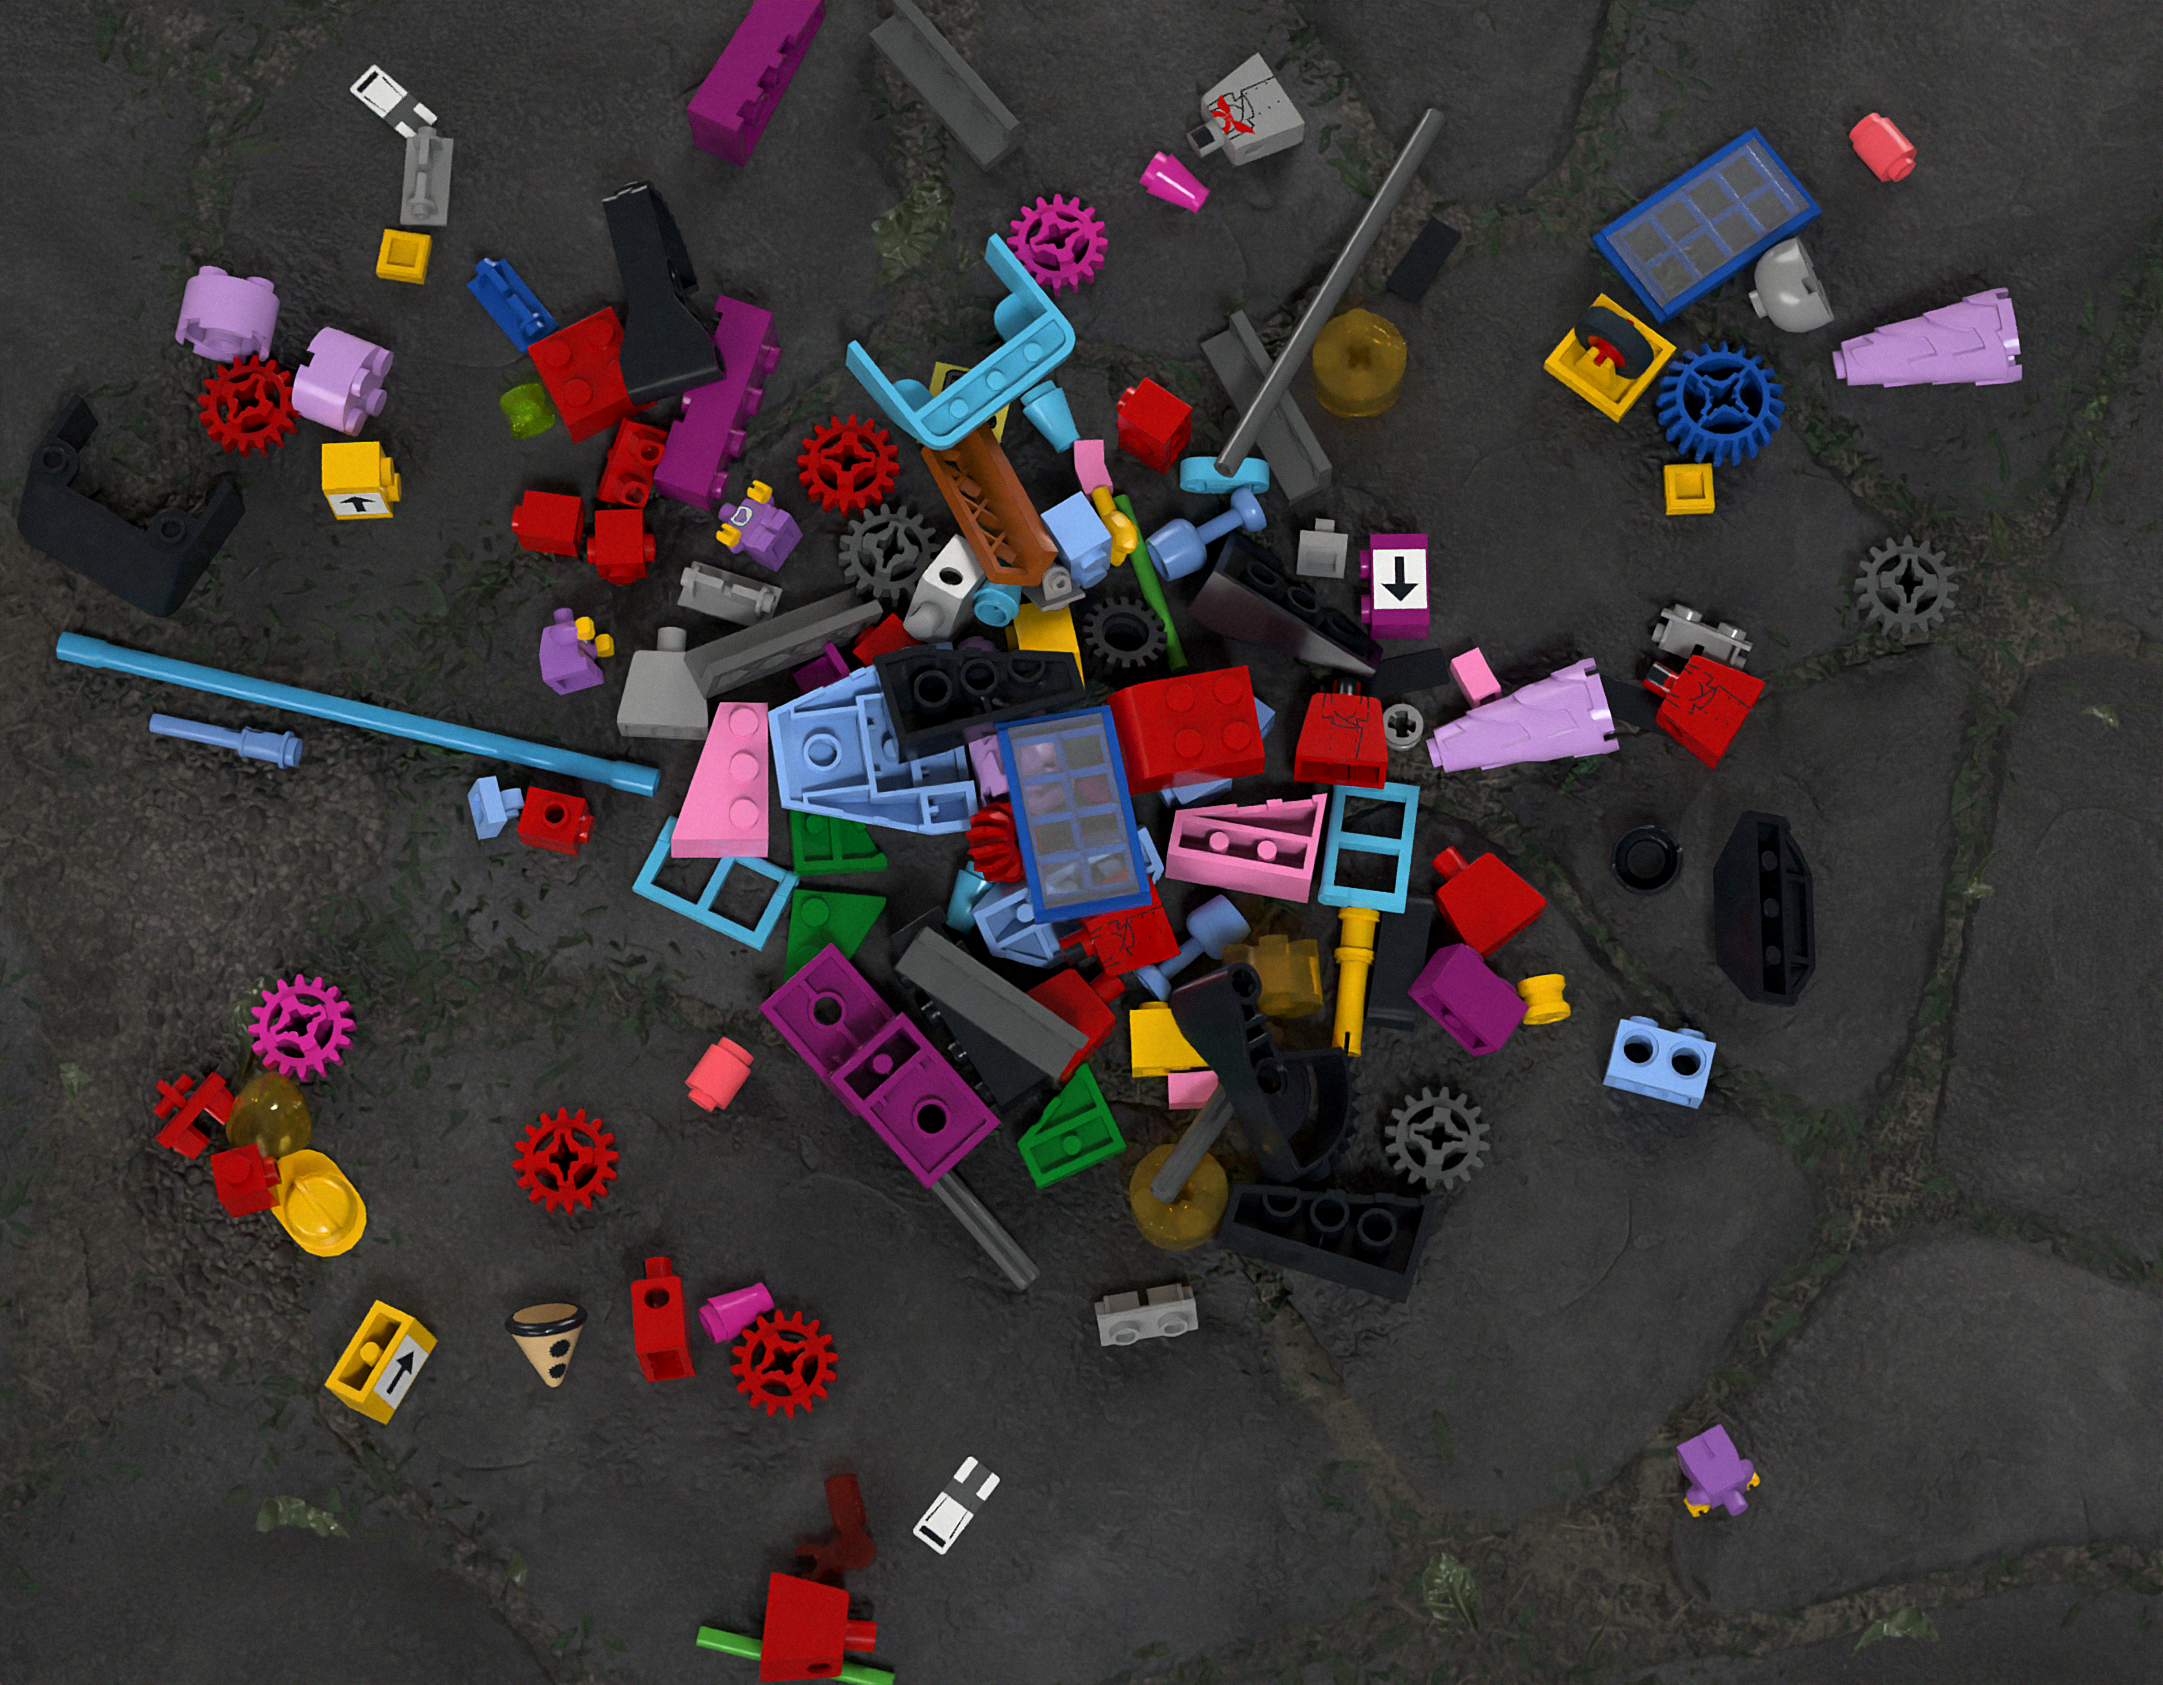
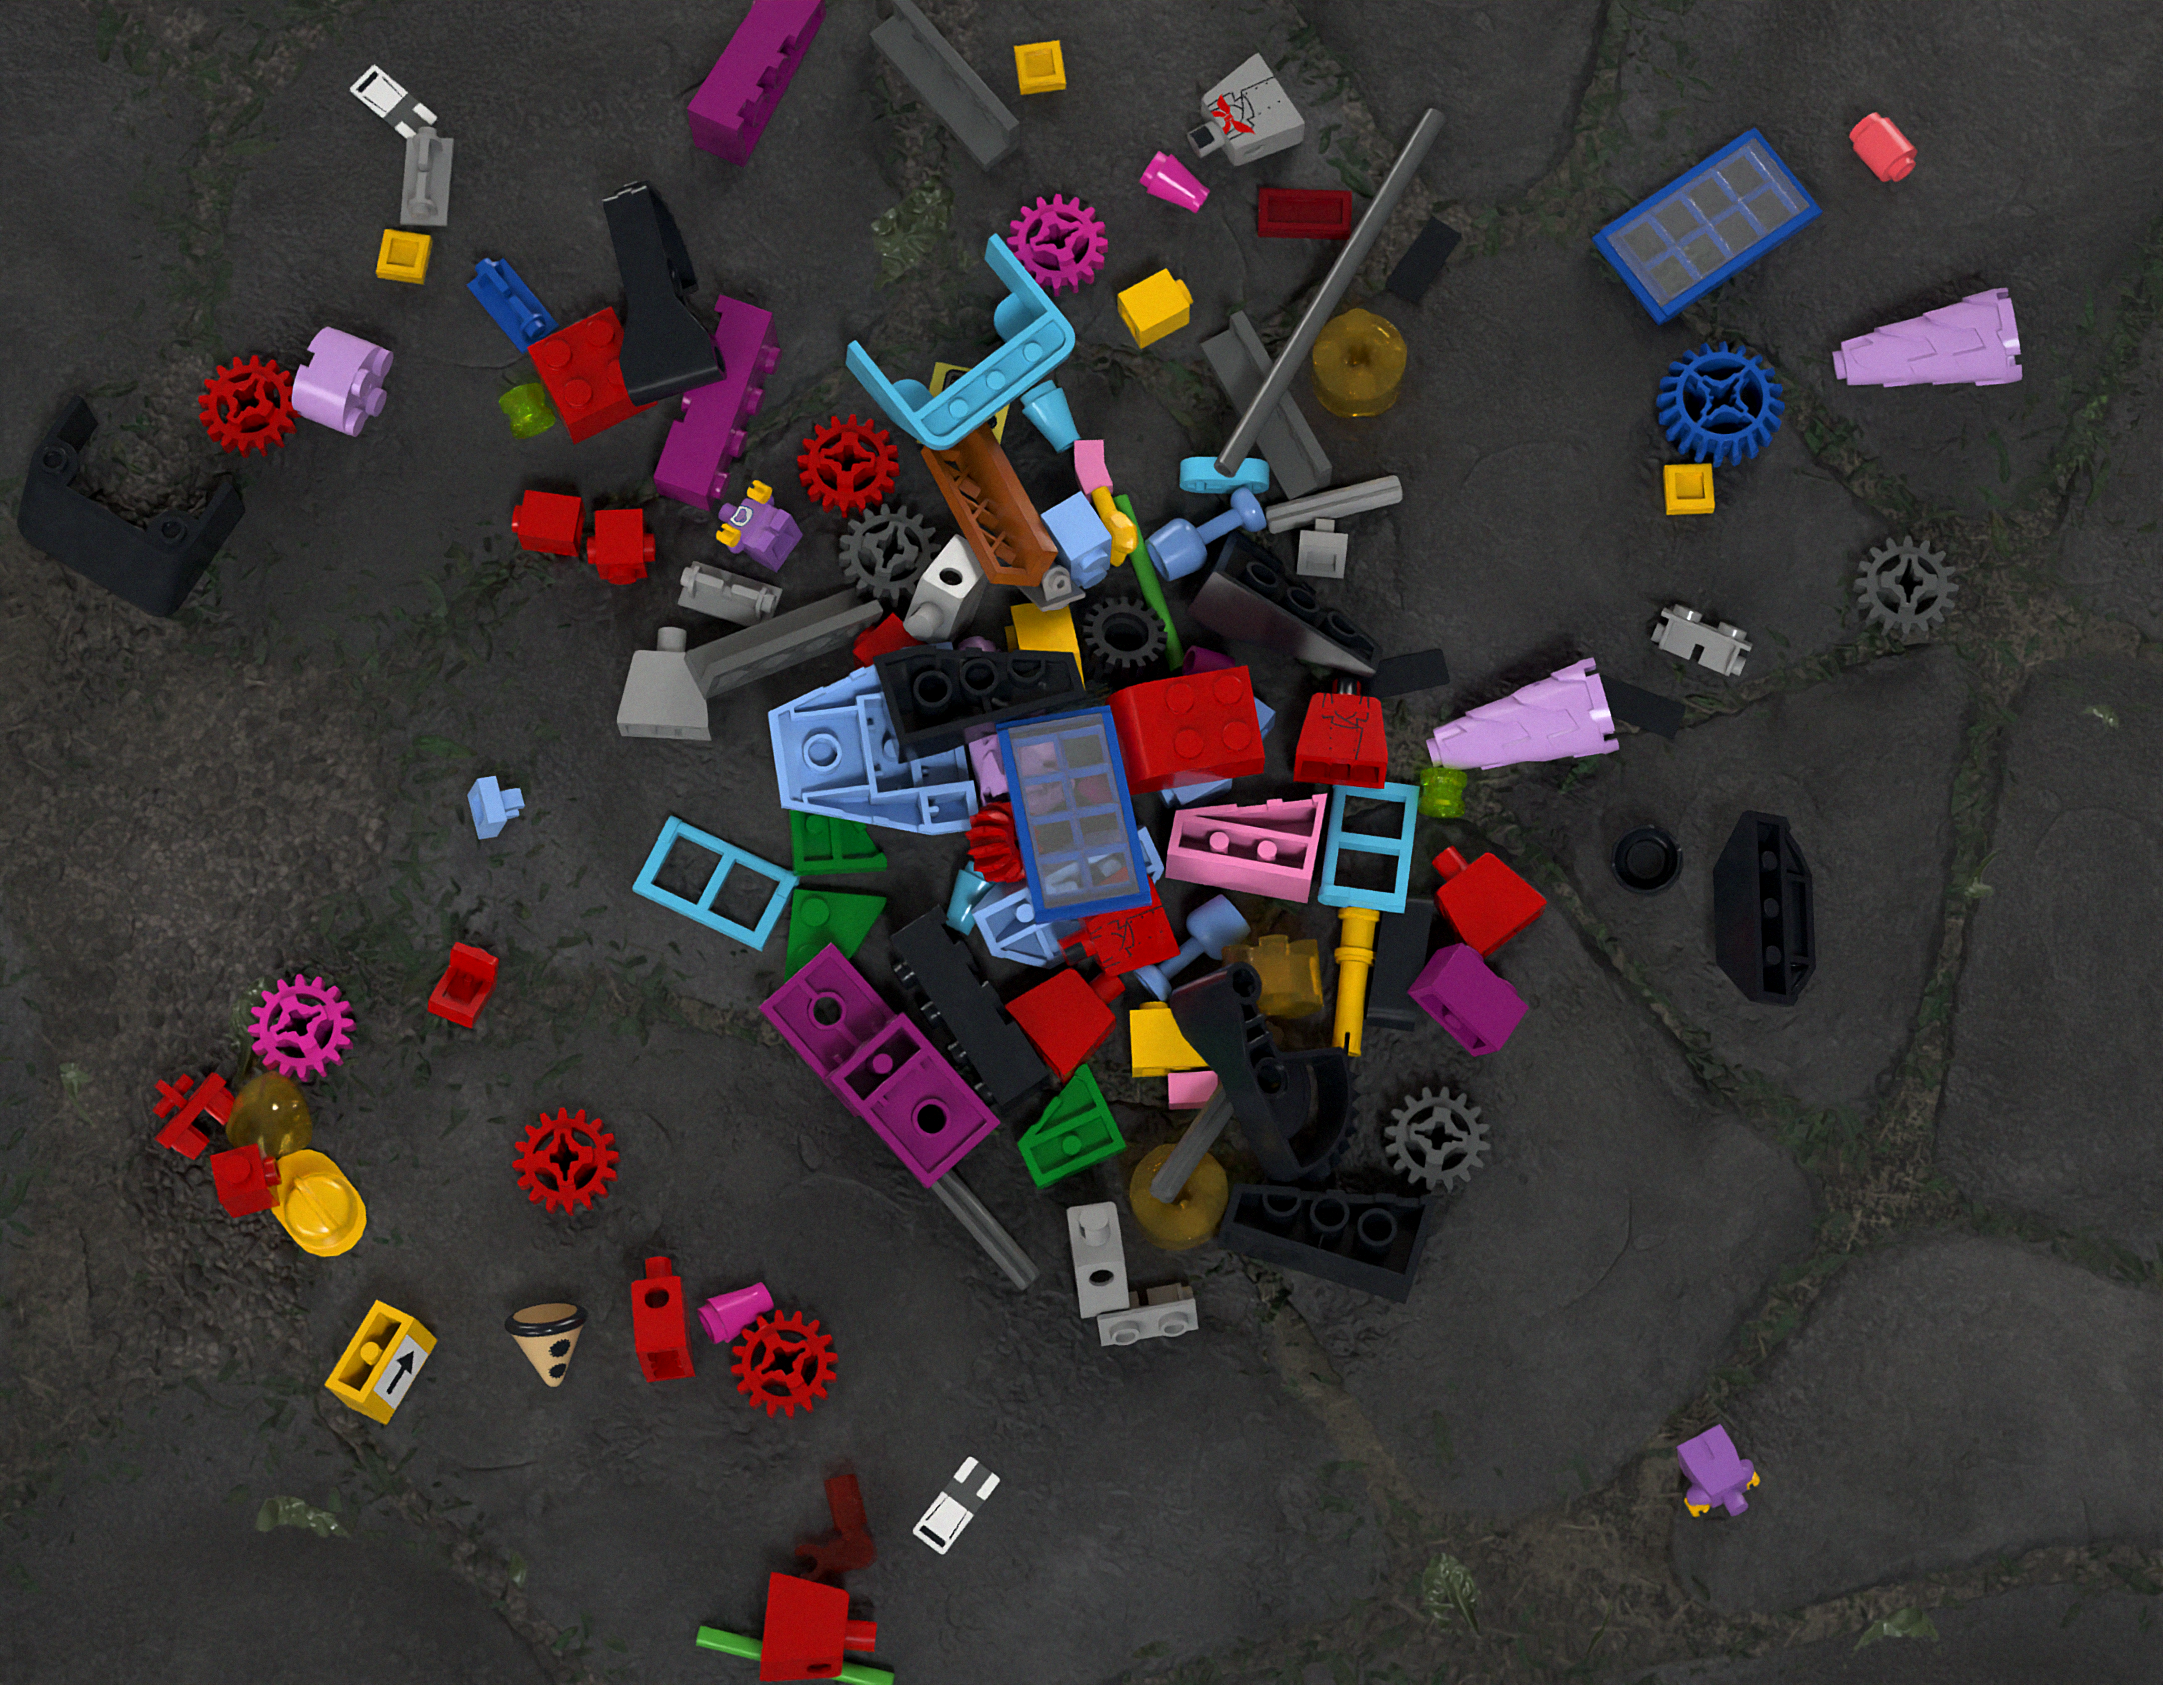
dark azure piece [56,631,661,797] -> none
medium blue pin [149,713,303,770] -> none
lavender brick [175,266,280,364] -> none
yellow brick [322,441,401,520] -> none
red brick [517,786,595,857] -> none
medium lavender piece [539,608,614,695] -> none
red hips [596,417,669,510] -> none
bright pink wedge [671,702,768,858] -> none
coral brick [685,1037,754,1112] -> none
magenta panel [792,640,851,695] -> none
dark grey fence [894,926,1090,1080] -> none
medium azure cone [973,558,1022,627] -> none
red brick [1116,377,1192,476] -> none
brick [1359,534,1430,639] -> none
light grey bush [1383,704,1423,751] -> none
bright pink piece [1450,647,1502,709] -> none
yellow wheel [1516,974,1571,1025] -> none
yellow plate [1543,293,1676,423] -> none
light blue brick [1603,1016,1716,1109] -> none
red torso [1642,655,1765,770] -> none
light grey cylinder [1749,236,1834,333] -> none
none -> red bracket [427,942,499,1029]
none -> yellow tile [1014,40,1066,95]
none -> light grey torso [1067,1202,1130,1318]
none -> yellow brick [1118,268,1193,349]
none -> magenta hinge [1182,645,1235,676]
none -> dark red tile [1258,188,1352,240]
none -> light grey axle [1264,475,1403,533]
none -> clear neon green wheel [1417,768,1468,818]

